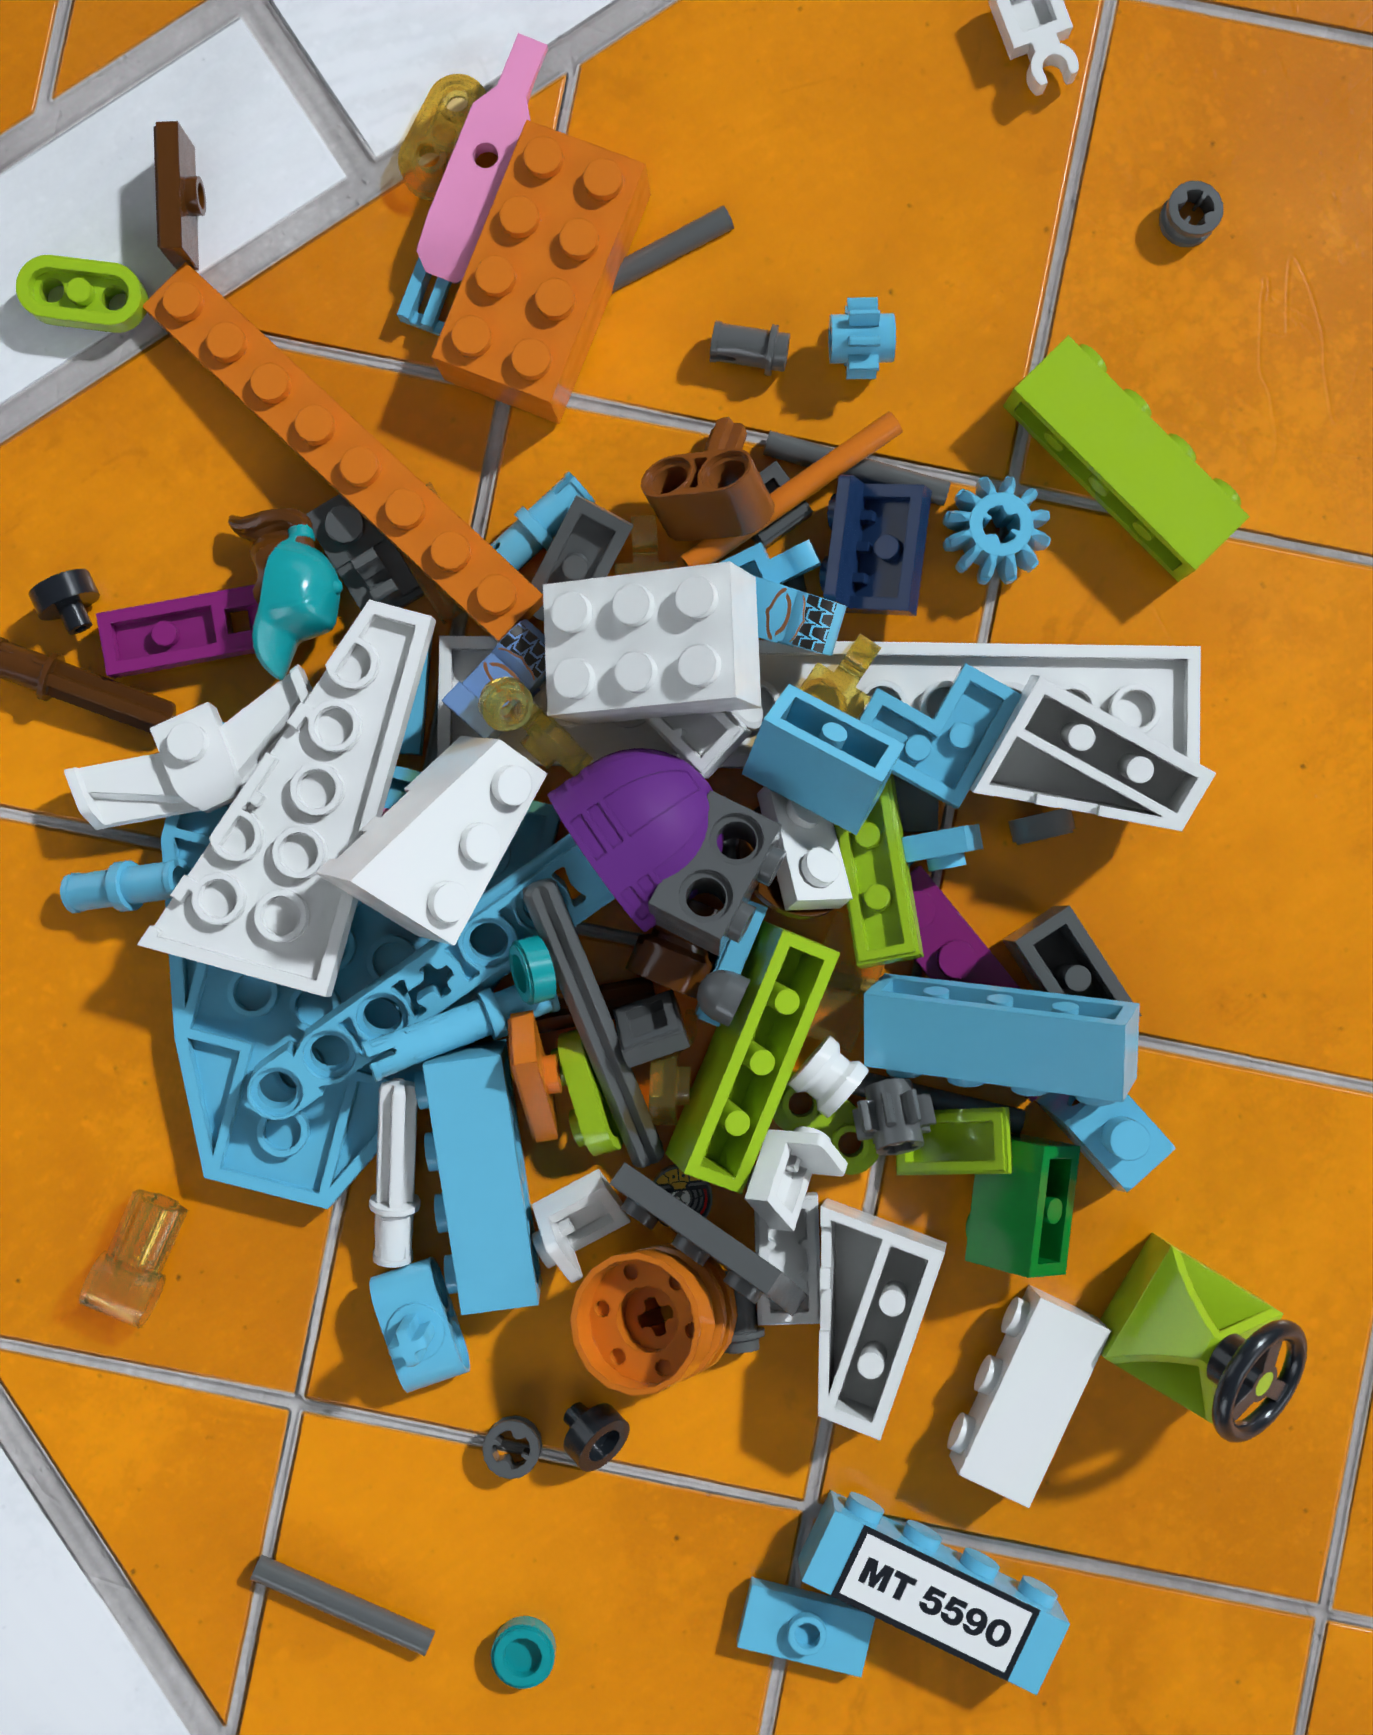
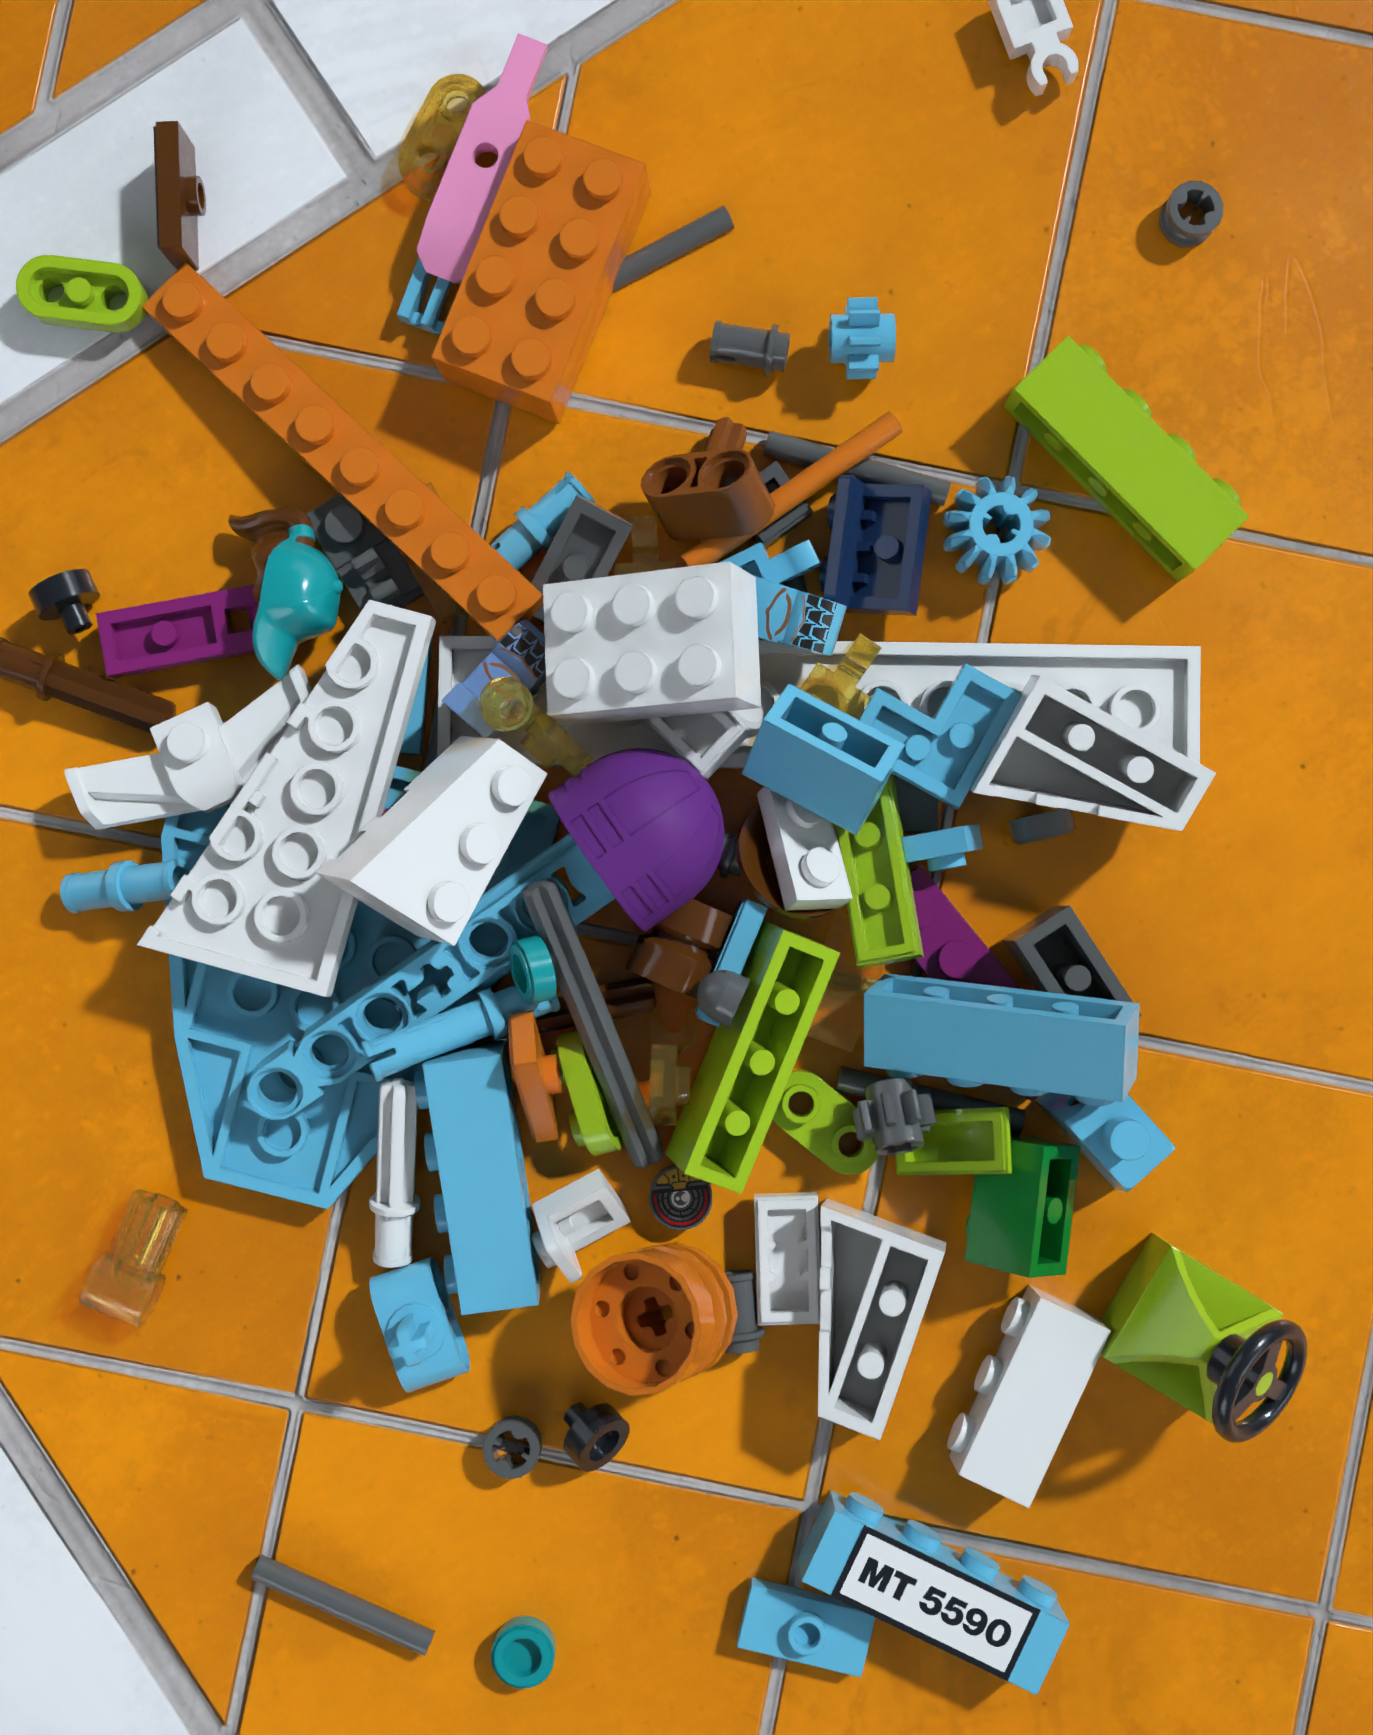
dark grey wing [609,1162,807,1316] -> none
dark grey tile [613,989,690,1068] -> none
dark grey brick [648,790,786,957] -> none
white bracket [744,1126,848,1232] -> none
white wheel [788,1035,869,1118] -> none

